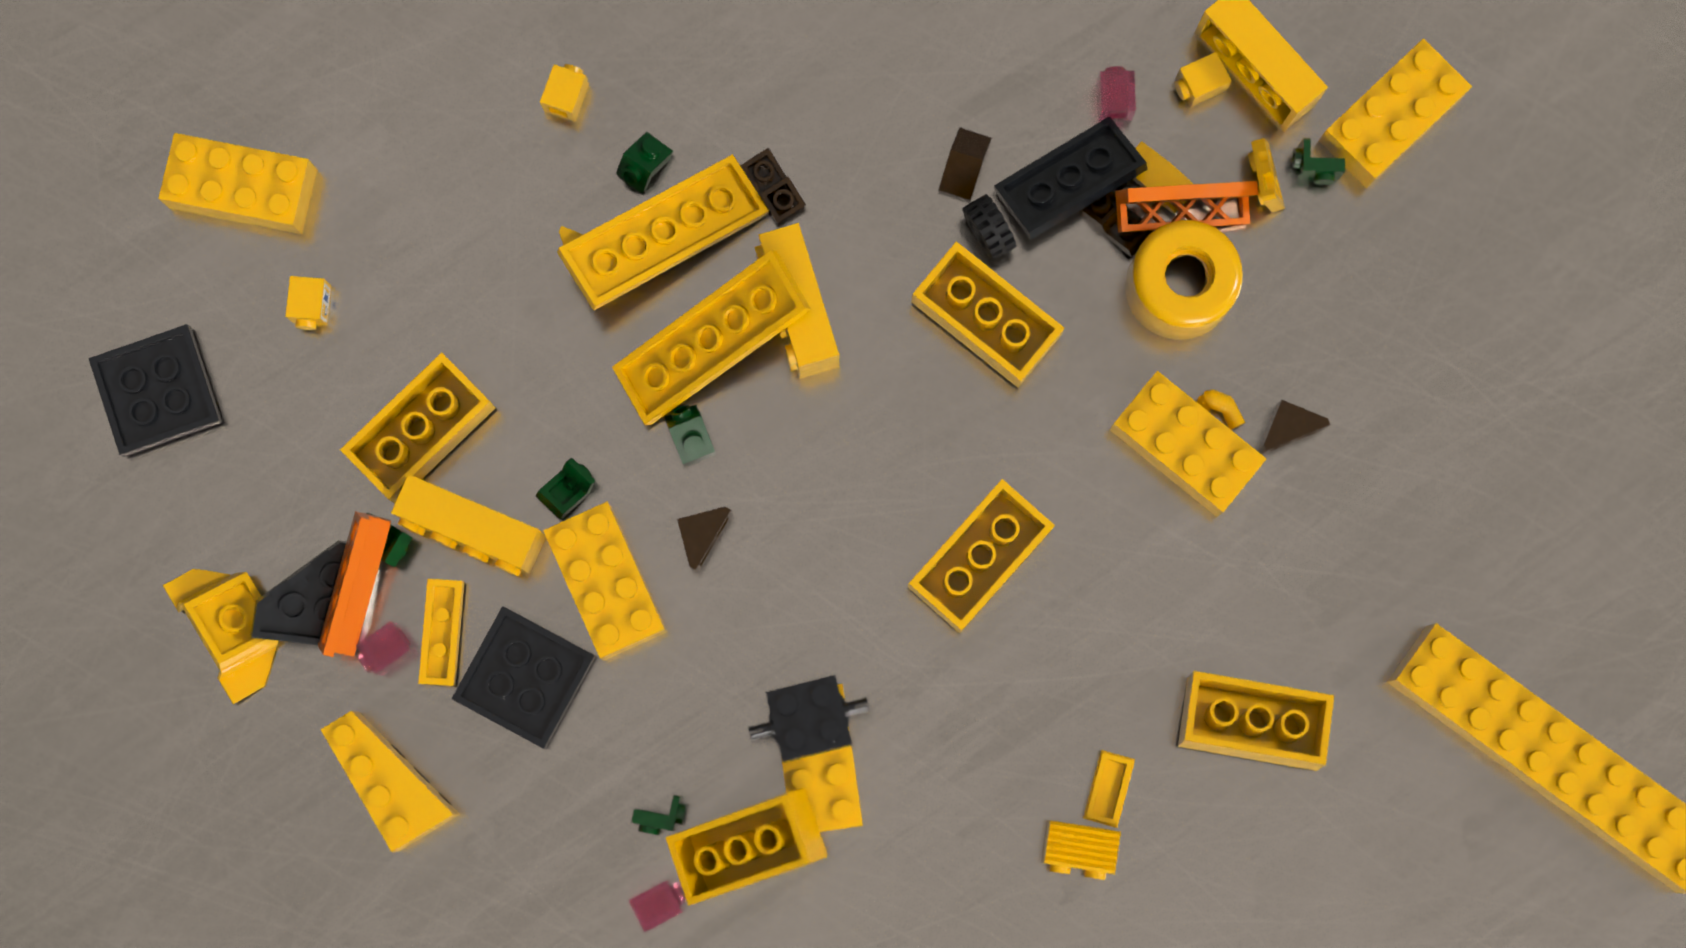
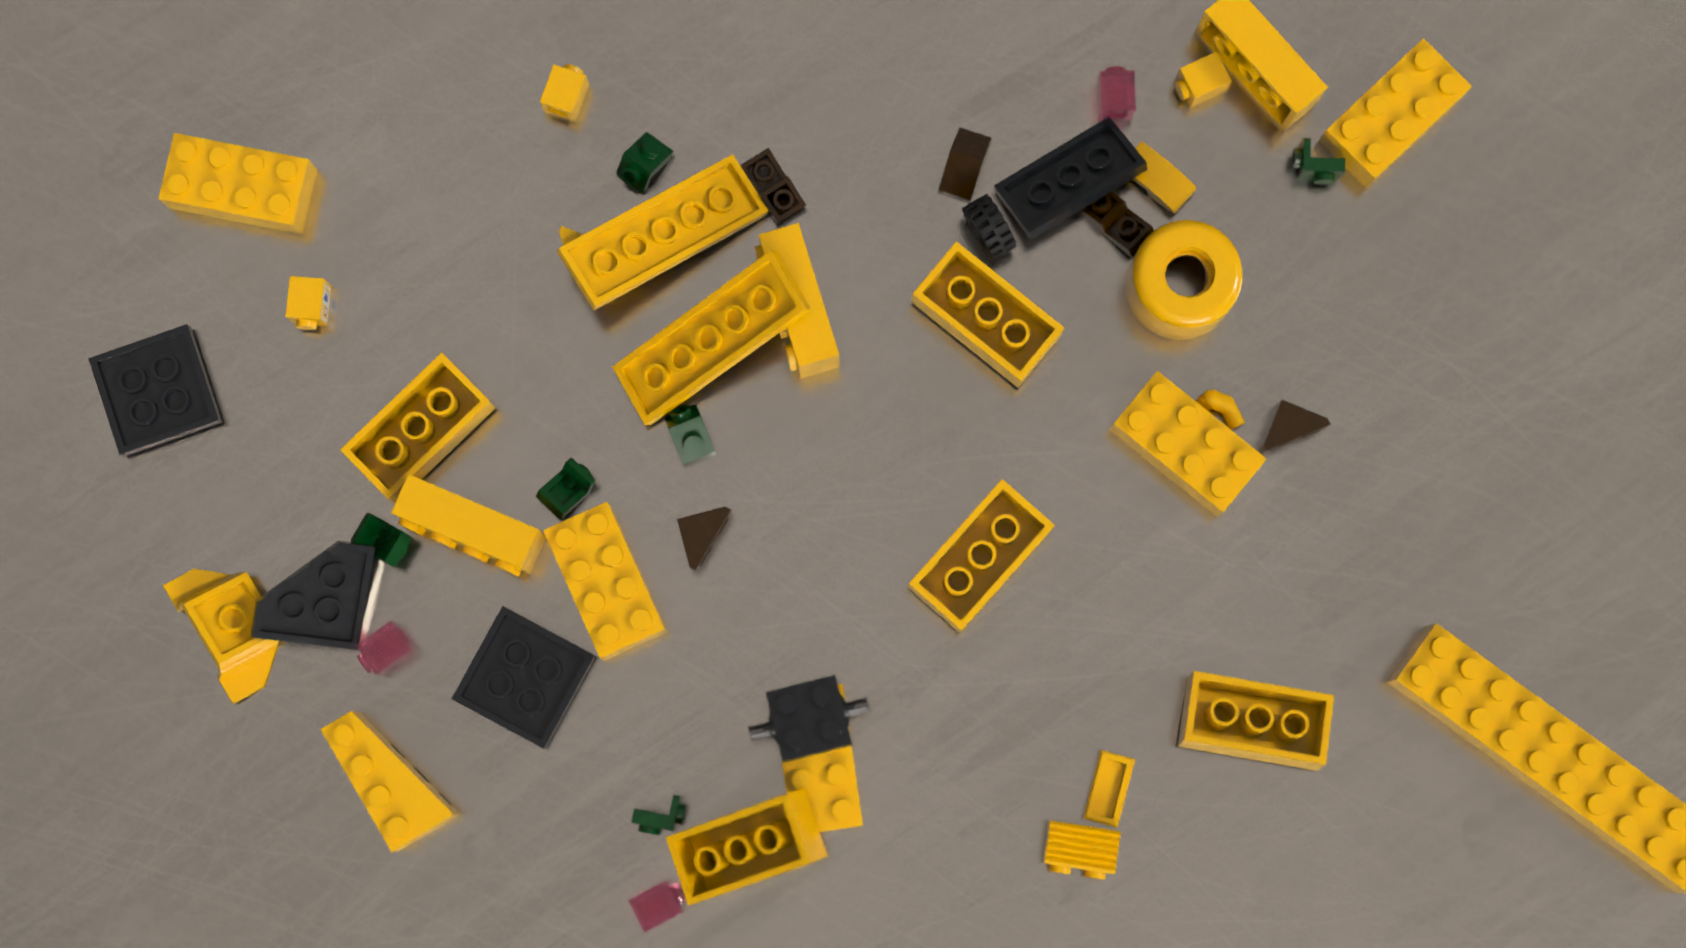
orange fence [318,511,391,657] -> none
yellow plate [418,579,464,687] -> none
orange fence [1115,181,1258,233] -> none
yellow wing [1248,138,1285,212] -> none

